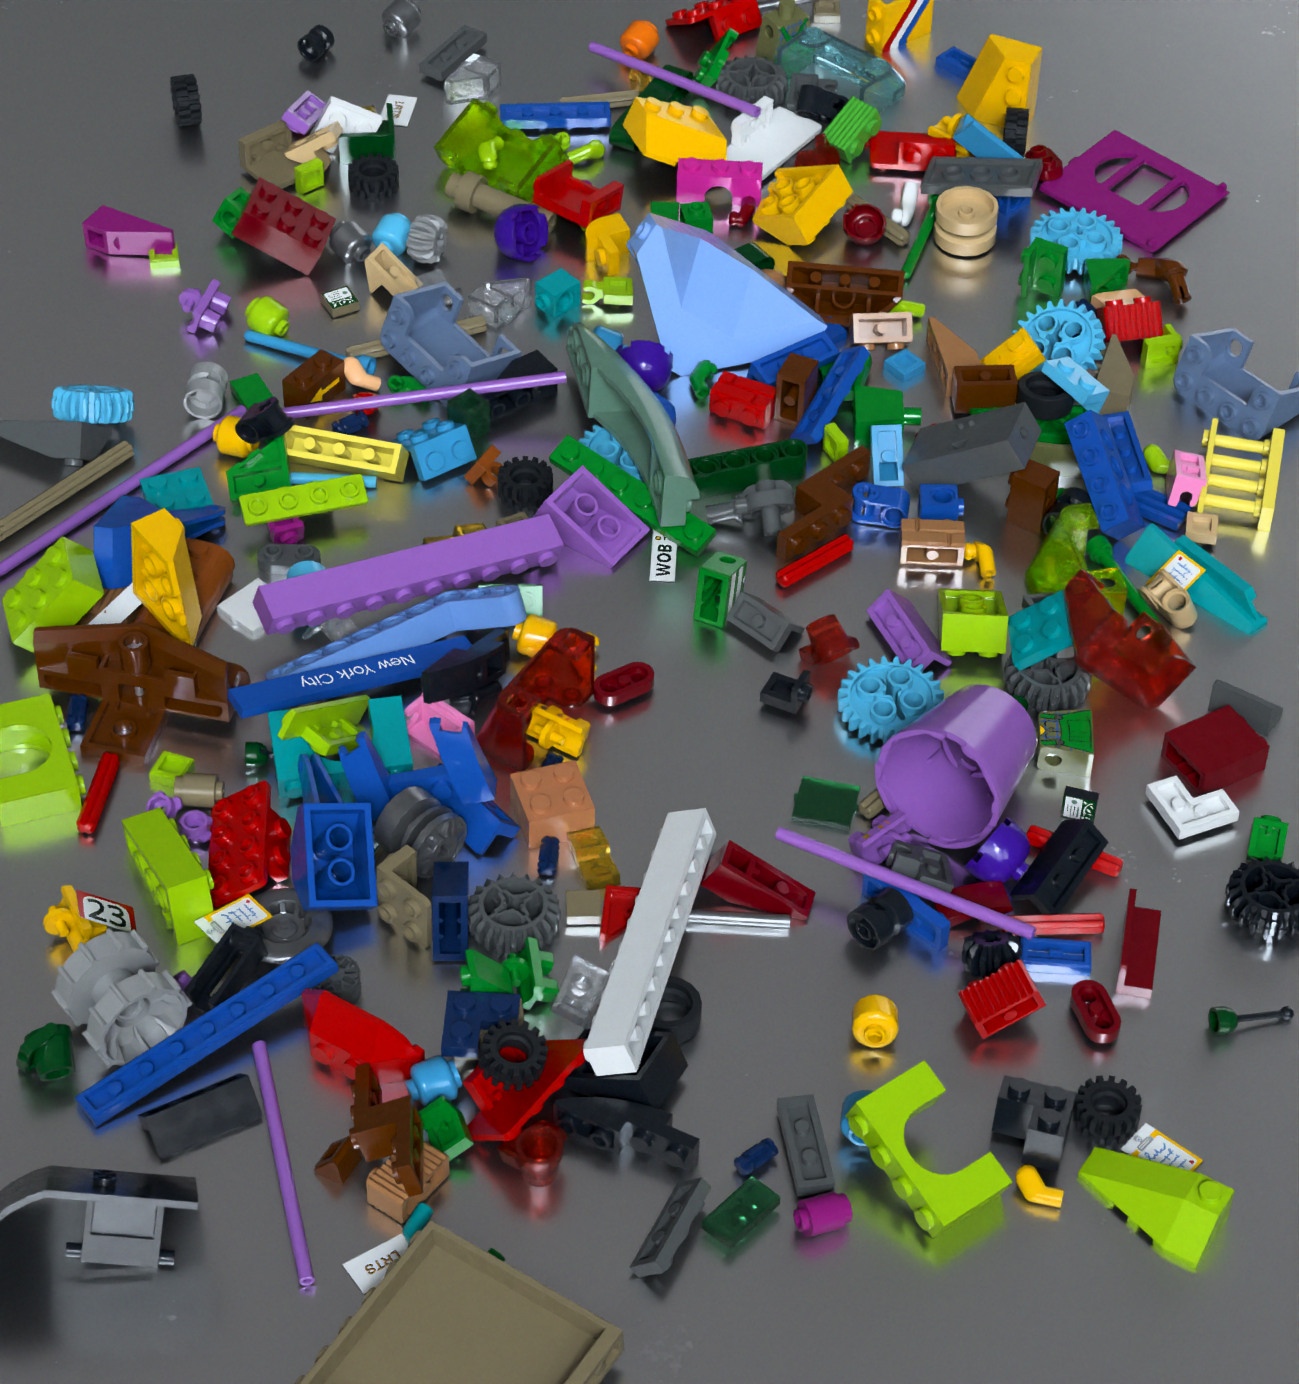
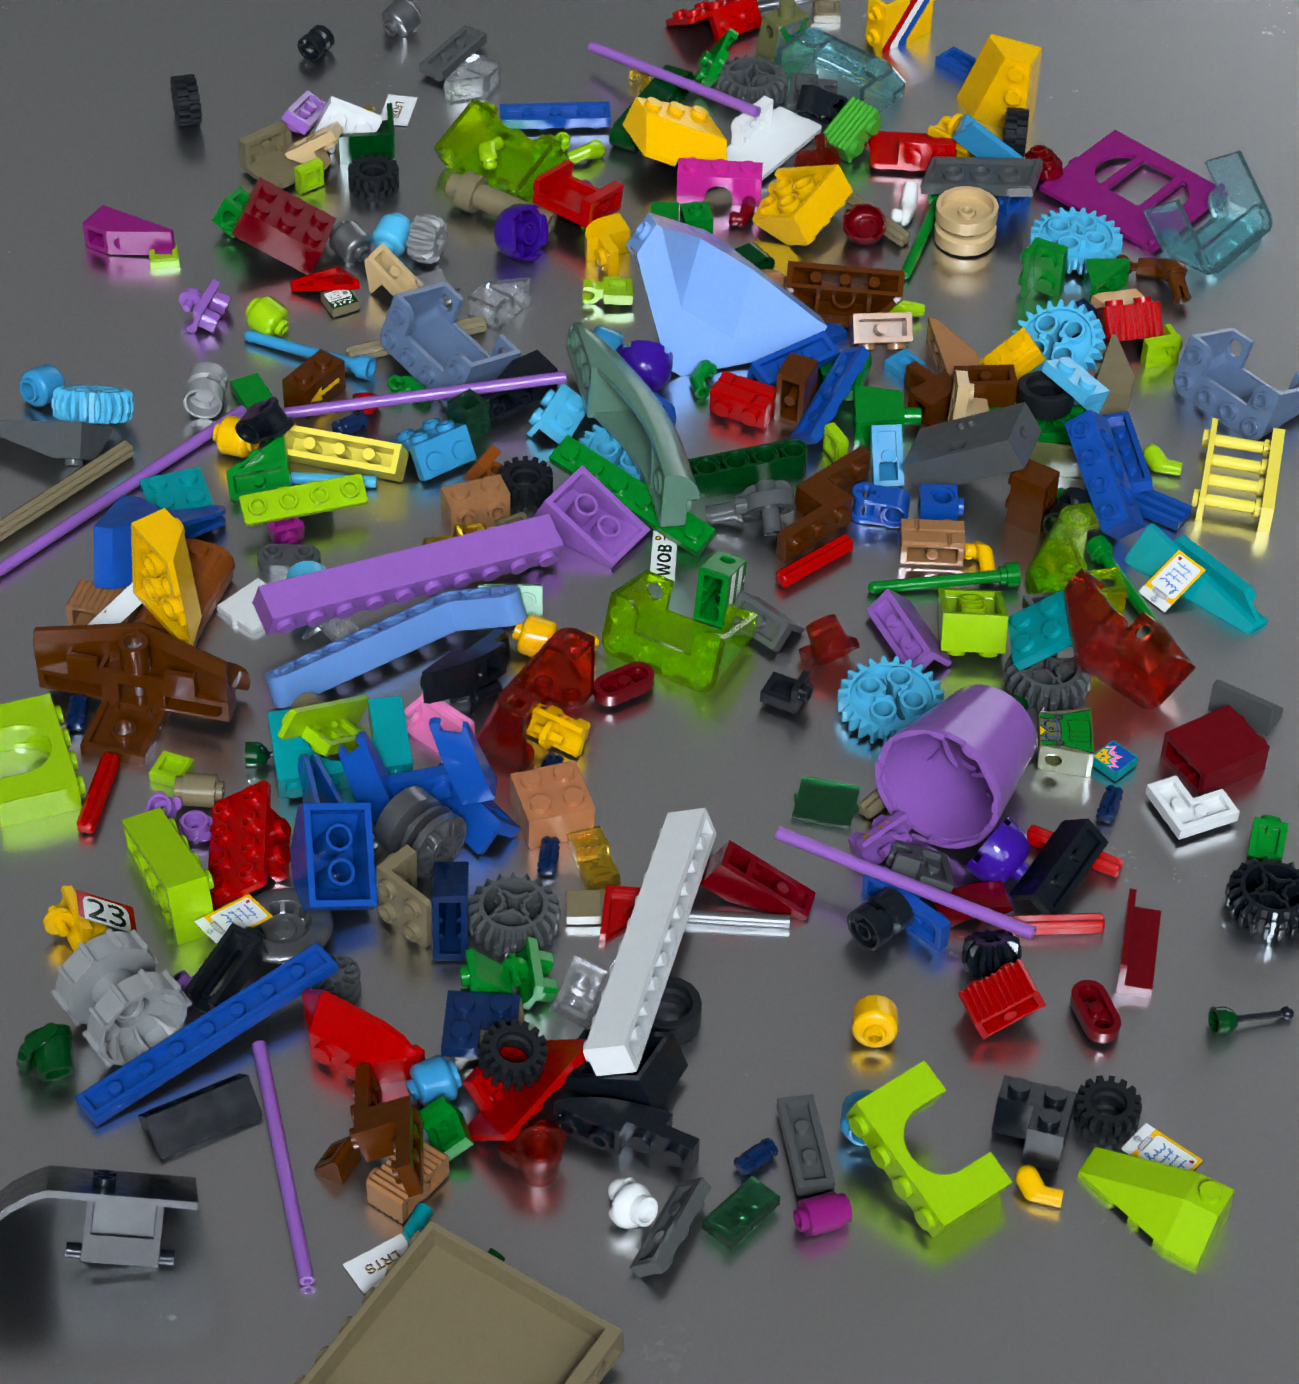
lime brick [2,536,104,653] -> none
blue tile [227,635,472,719] -> none
light nougat arm [343,356,381,392] -> none
teal brick [534,268,581,319] -> none
dark tan axle [559,90,639,109] -> none
orange head [620,20,659,60] -> none
blue tile [1020,936,1092,977] -> none
tile [1060,786,1100,824] -> none
tan piece [1138,569,1198,629] -> none
bright pink hinge [1165,449,1207,507] -> none
tan plate [1185,511,1219,545] -> none
none -> dark azure head [19,364,65,407]
none -> red tile [289,266,360,292]
none -> medium nougat brick [441,474,510,535]
none -> medium azure bracket [526,383,586,444]
none -> clear neon green windscreen [602,570,759,692]
none -> white animal [608,1177,658,1229]
none -> green piece [868,562,1021,594]
none -> reddish brown brick [904,361,953,427]
none -> tan slope [947,370,989,421]
none -> tile [1092,740,1138,782]
none -> dark blue piece [1096,785,1123,824]
none -> clear light blue windscreen [1143,151,1272,275]

